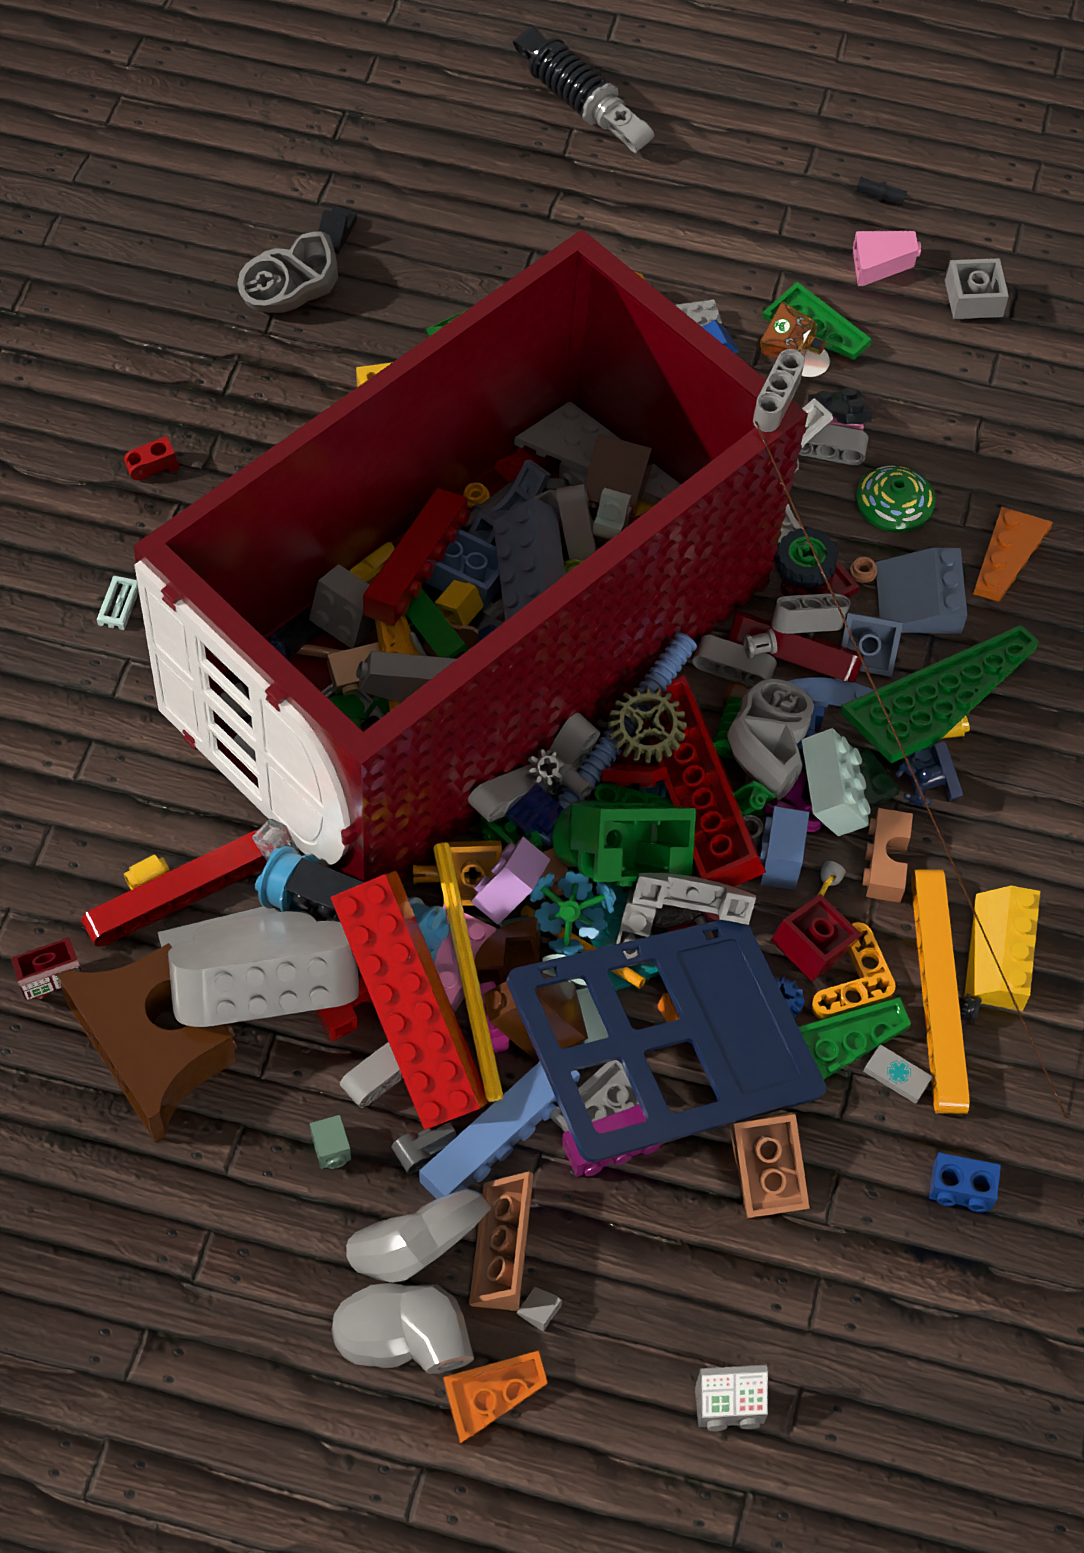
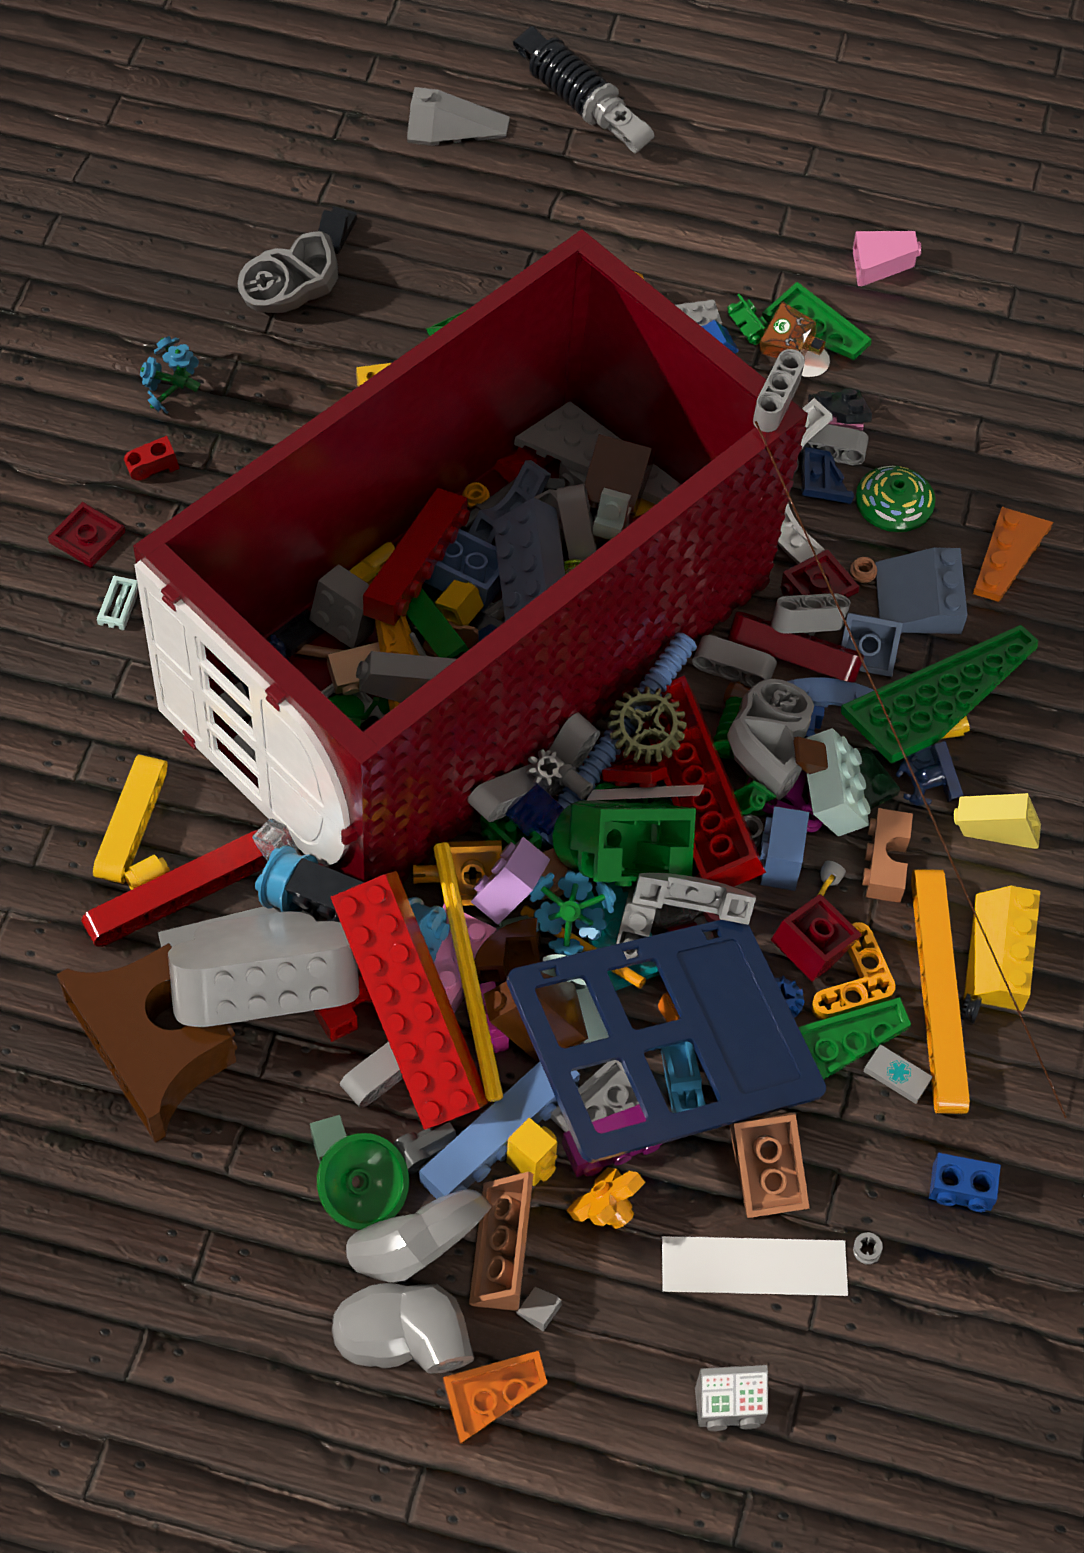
dark red slope [11,937,82,1001] -> none
light grey bush [743,629,777,659] -> none
black wheel [776,528,838,589] -> none
black pin [856,176,907,206] -> none
light grey brick [945,258,1009,319] -> none
none -> dark red tile [48,502,126,568]
none -> yellow beam [93,754,168,884]
none -> dark azure plant [140,336,201,414]
none -> green dish [317,1133,409,1230]
none -> light grey wedge [407,87,510,146]
none -> yellow brick [506,1118,557,1186]
none -> light orange plant [567,1167,645,1229]
none -> white sticker [587,785,704,801]
none -> dark azure slope [661,1042,706,1113]
none -> white sticker [662,1236,848,1296]
none -> green hinge [727,294,769,345]
none -> reddish brown slope [793,737,828,775]
none -> dark blue wing [801,447,854,504]
none -> light grey bush [853,1232,883,1264]
none -> light yellow slope [954,793,1041,849]

